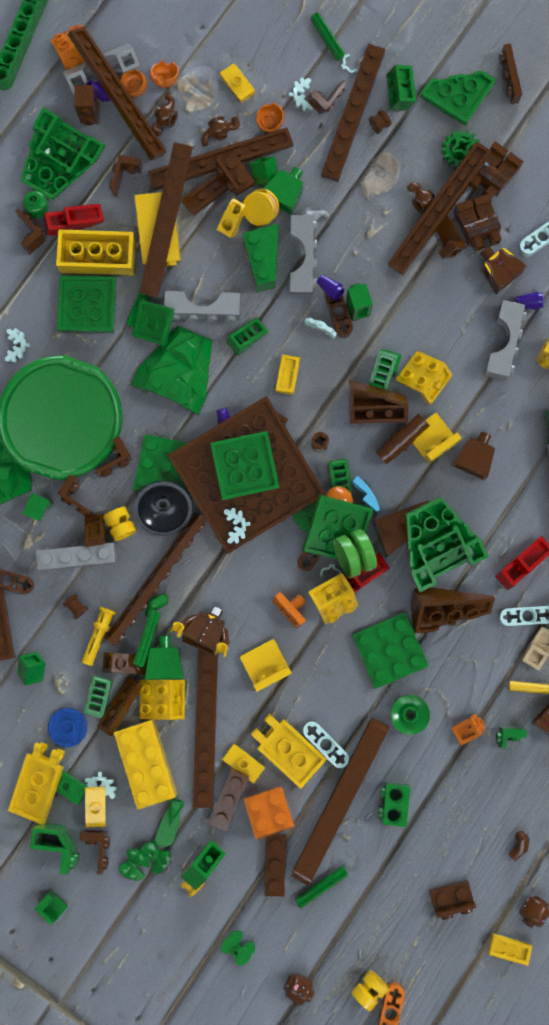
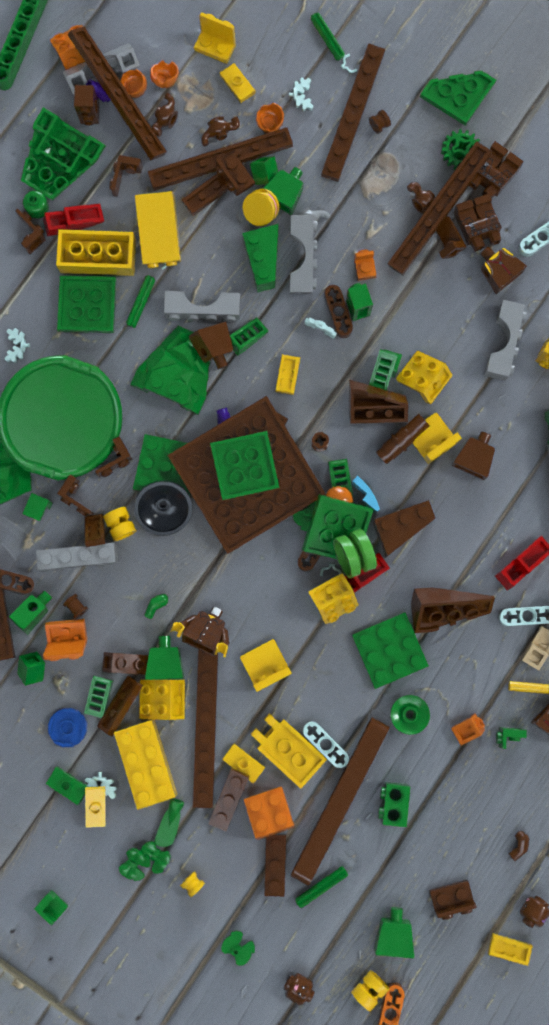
yellow tile [8,742,65,825] -> none
green piece [30,823,80,875] -> none
reddish brown bracket [80,829,110,875] -> none
yellow pin [81,606,116,666] -> none
reddish brown plate [105,513,206,646] -> none
green tile [132,299,175,346] -> none
green axle [133,610,161,667] -> none
reddish brown plate [139,142,193,298] -> none
green brick [181,840,226,891] -> none
yellow leg [216,198,247,238] -> none
light aqua animal [224,508,250,543] -> none
orange tile [271,592,306,629] -> none
bracket [304,80,347,114] -> none
dark purple cone [317,274,345,301] -> none
green brick [386,65,416,111] -> none
green wedge [405,497,489,592] -> none
reddish brown plate [499,43,522,104] -> none
dark purple cone [516,291,543,310] -> none
none -> green torso [9,591,52,635]
none -> orange bracket [43,619,88,661]
none -> reddish brown torso [189,322,233,370]
none -> yellow bracket [194,12,236,64]
none -> orange bracket [354,249,377,281]
none -> green torso [374,907,414,959]

